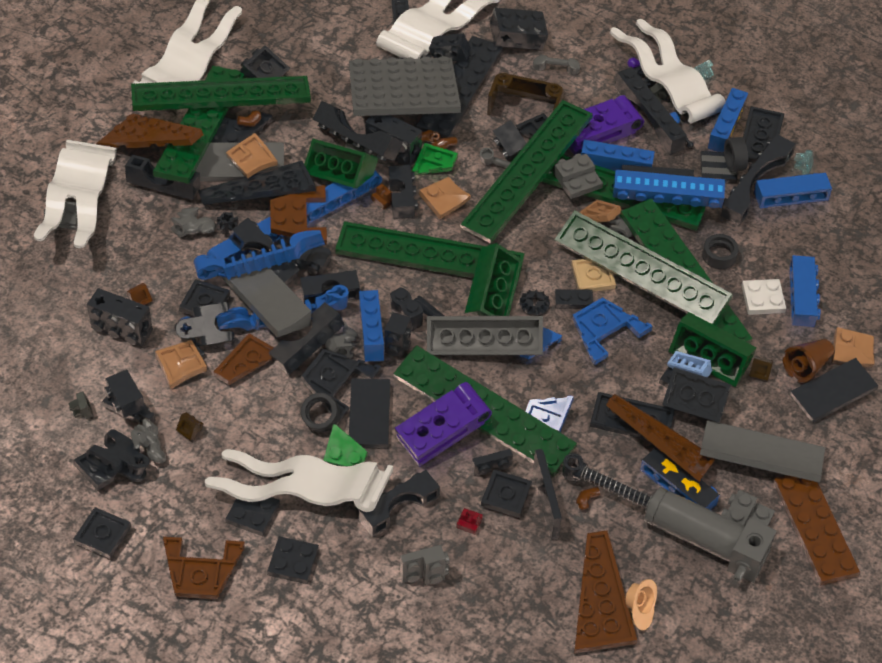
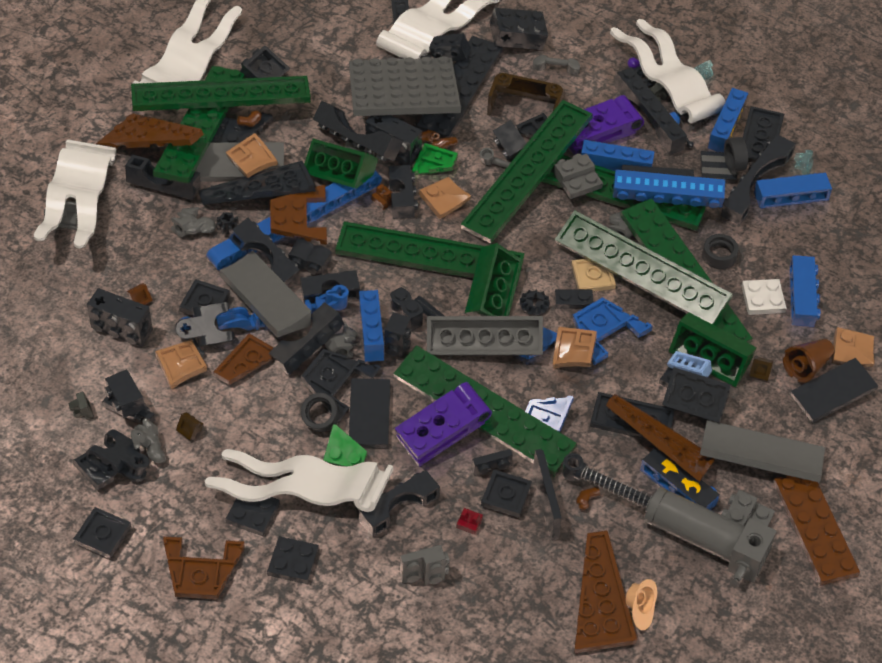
blue piece [194,230,325,280] -> none
medium nougat wing [579,200,621,222] -> none
none -> medium nougat plate [553,327,597,368]

